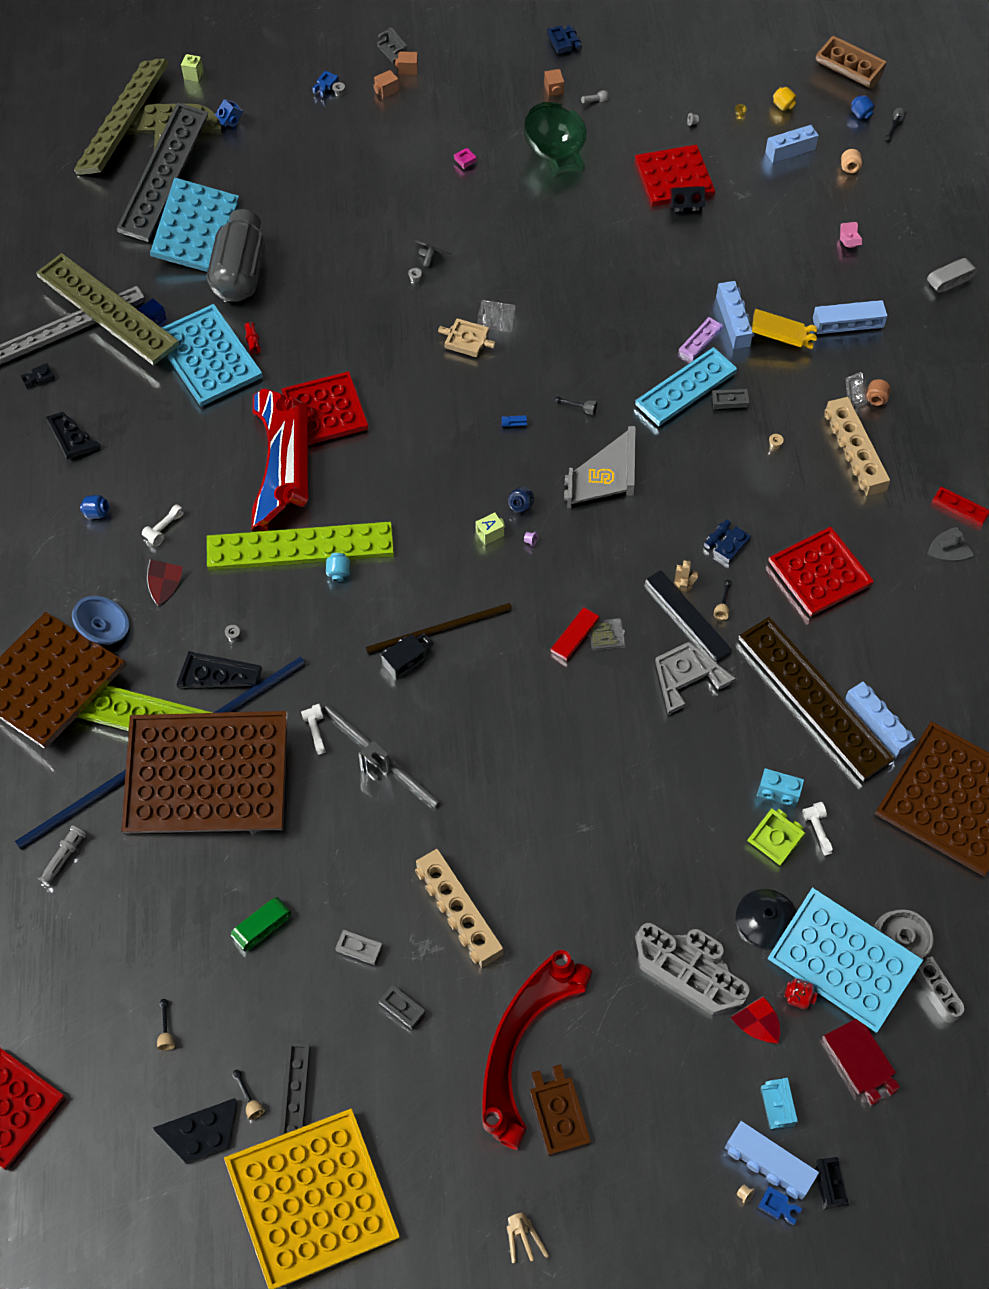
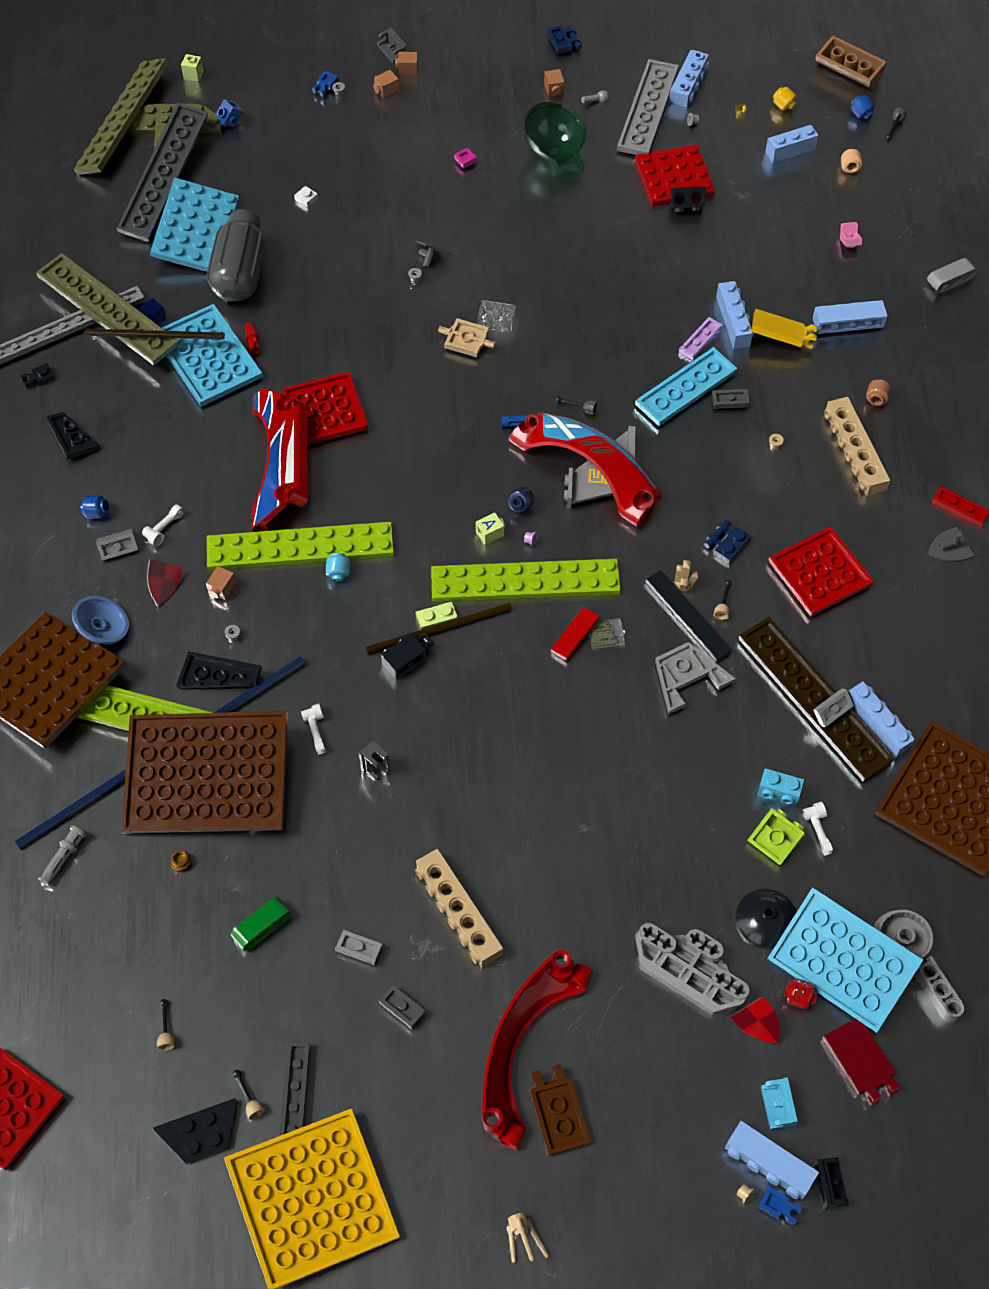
dark grey piece [323,704,440,808] -> none
clear plate [845,372,867,408] -> none
none -> dark brown piece [85,329,225,340]
none -> light grey panel [96,529,138,561]
none -> pearl gold plate [170,850,191,871]
none -> nougat brick [206,566,236,600]
none -> white plate [294,186,318,207]
none -> yellowish green plate [416,602,458,630]
none -> lime plate [431,559,620,602]
none -> red panel [509,412,662,527]
none -> light grey plate [617,59,679,155]
none -> light blue brick [669,50,710,108]
none -> light grey plate [813,688,854,727]

